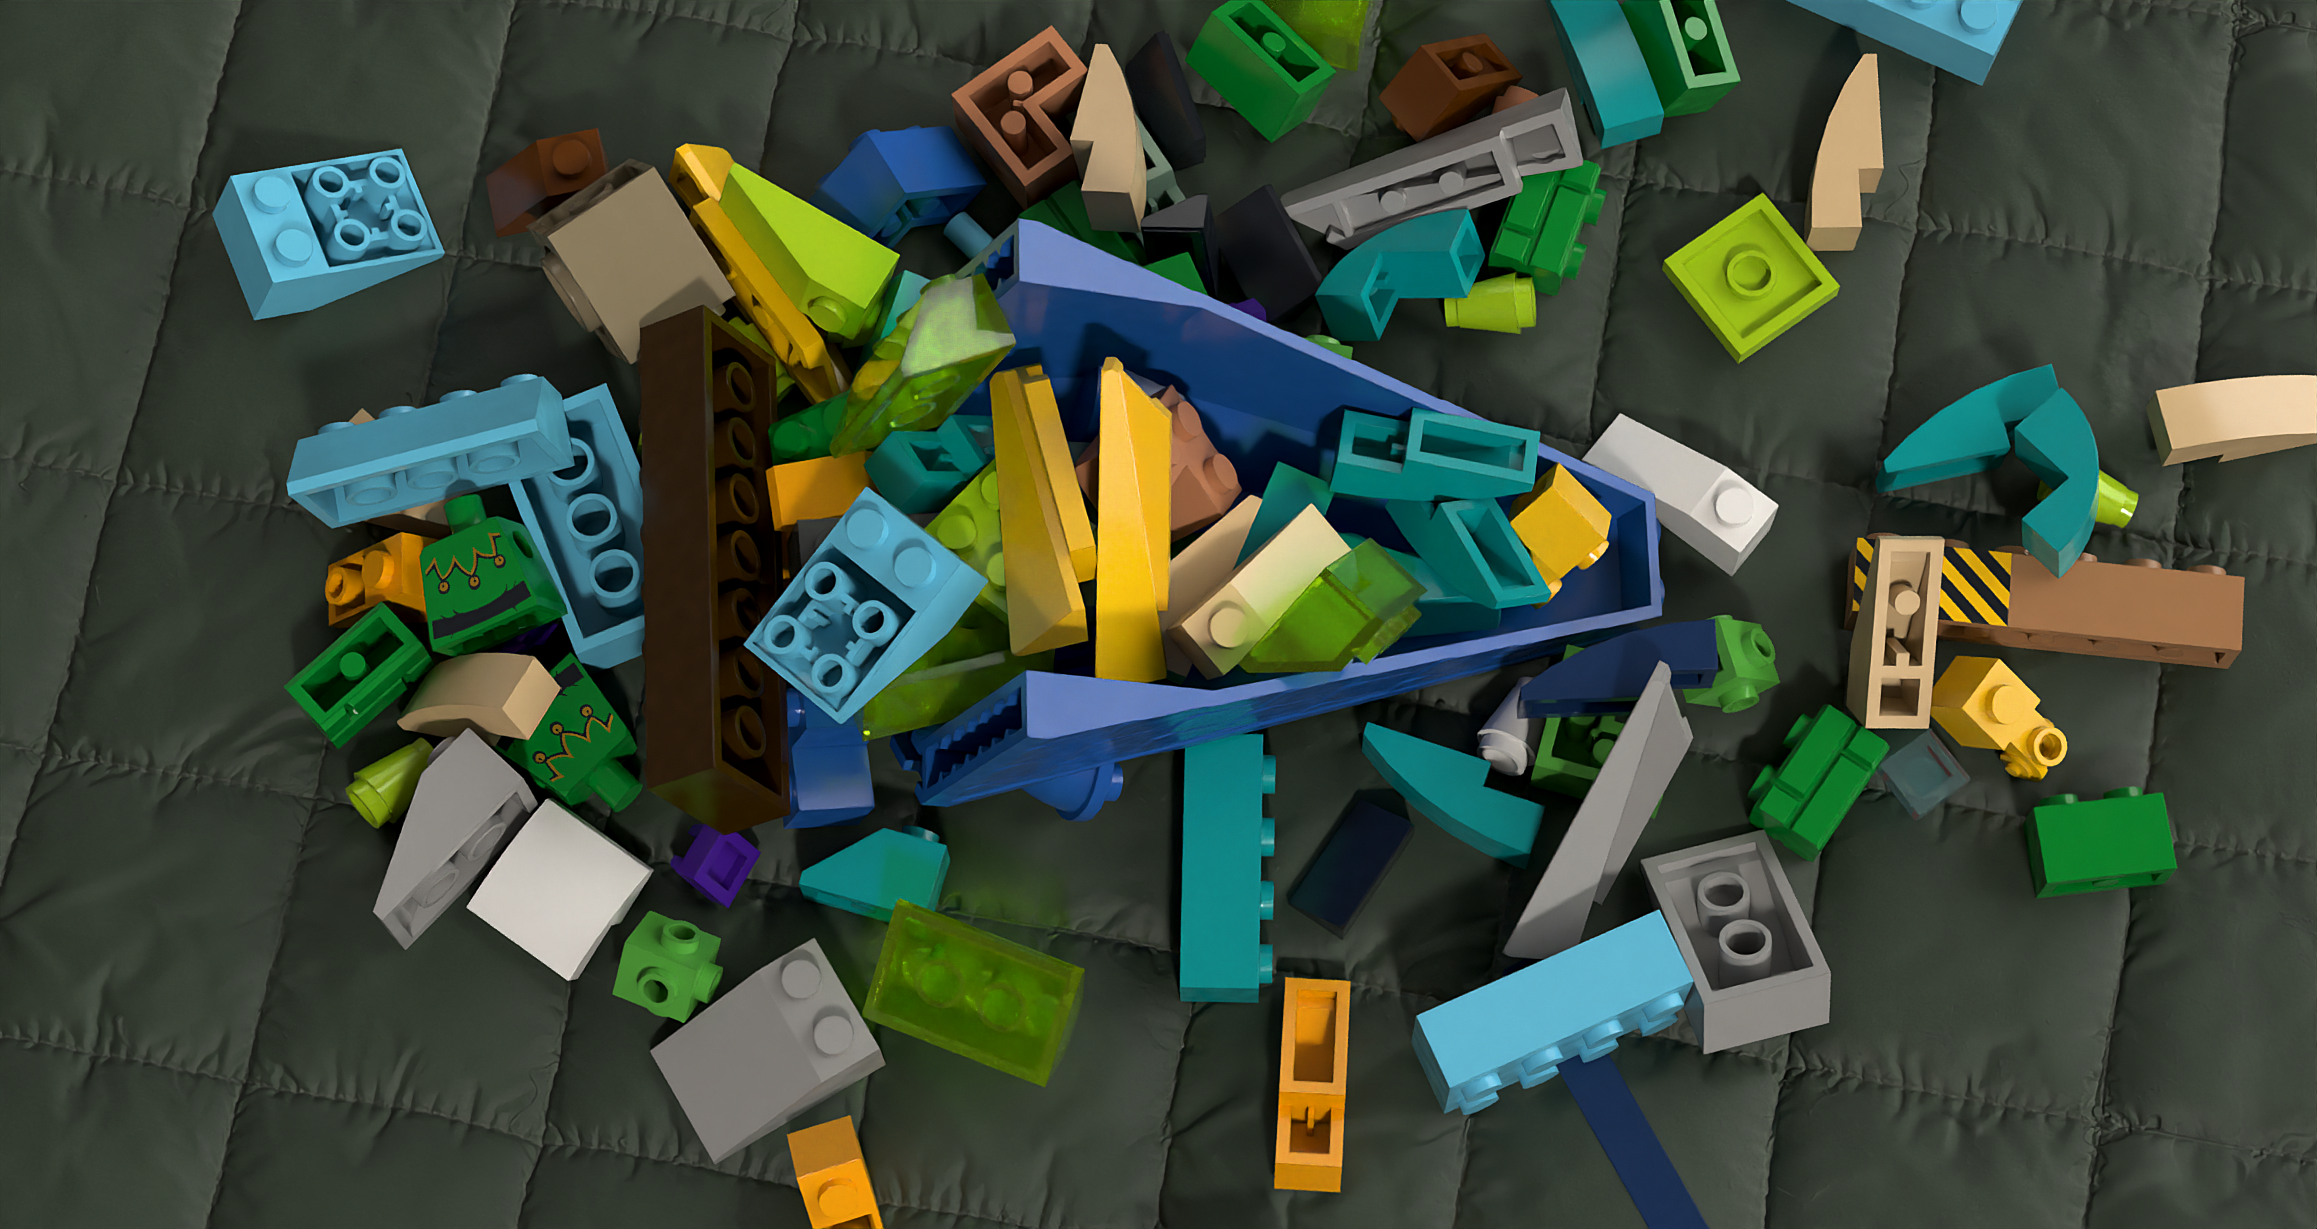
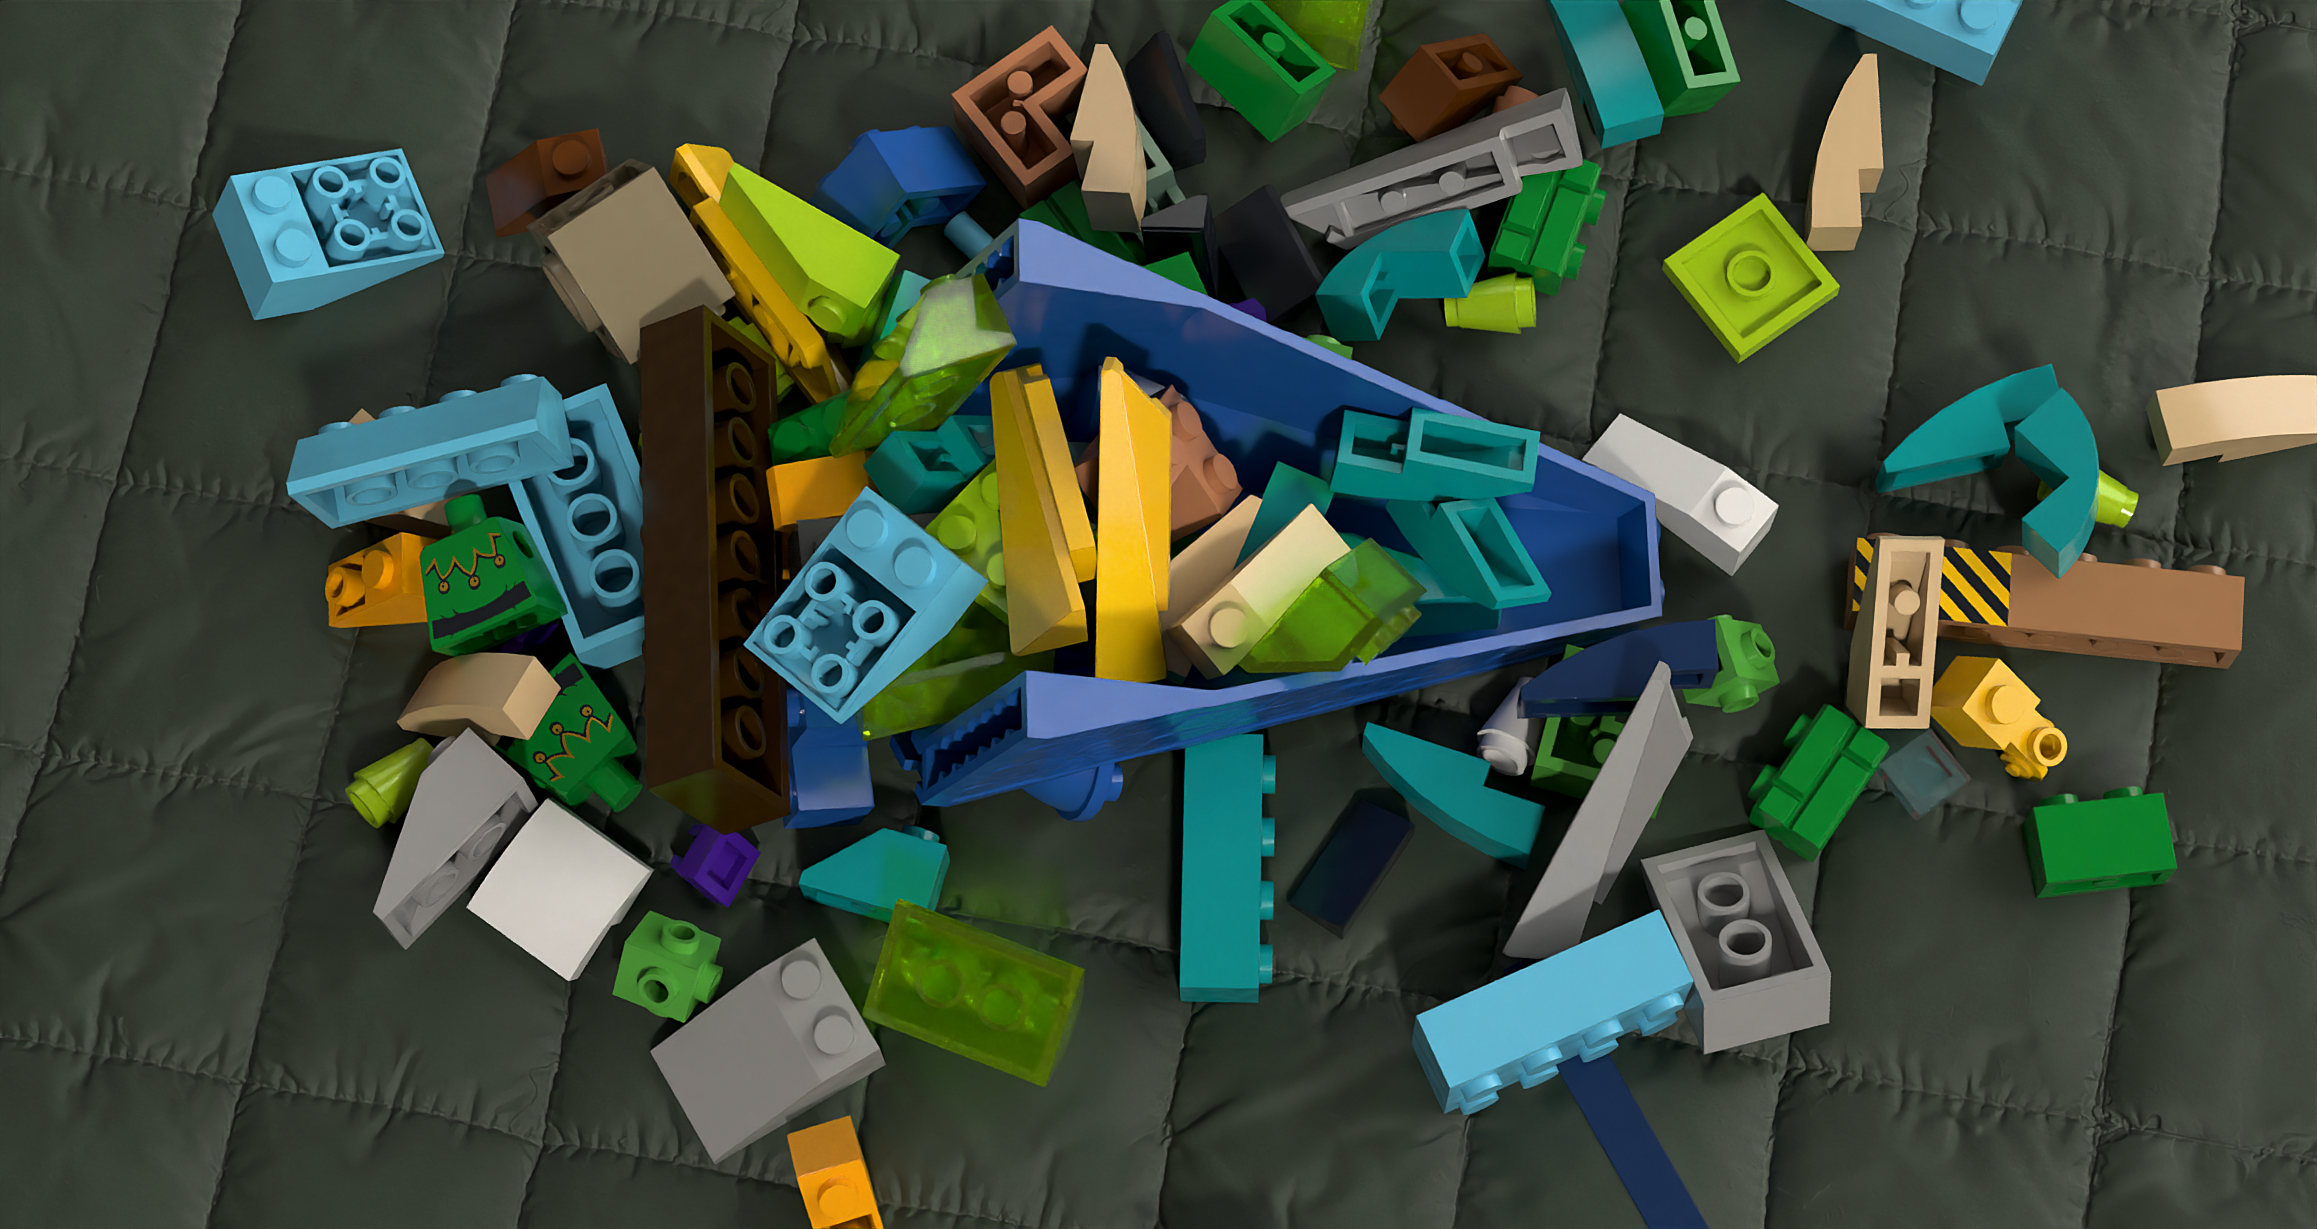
green brick [283,601,435,750] -> none
light orange slope [1274,977,1351,1192] -> none
yellow brick [1508,462,1612,610] -> none

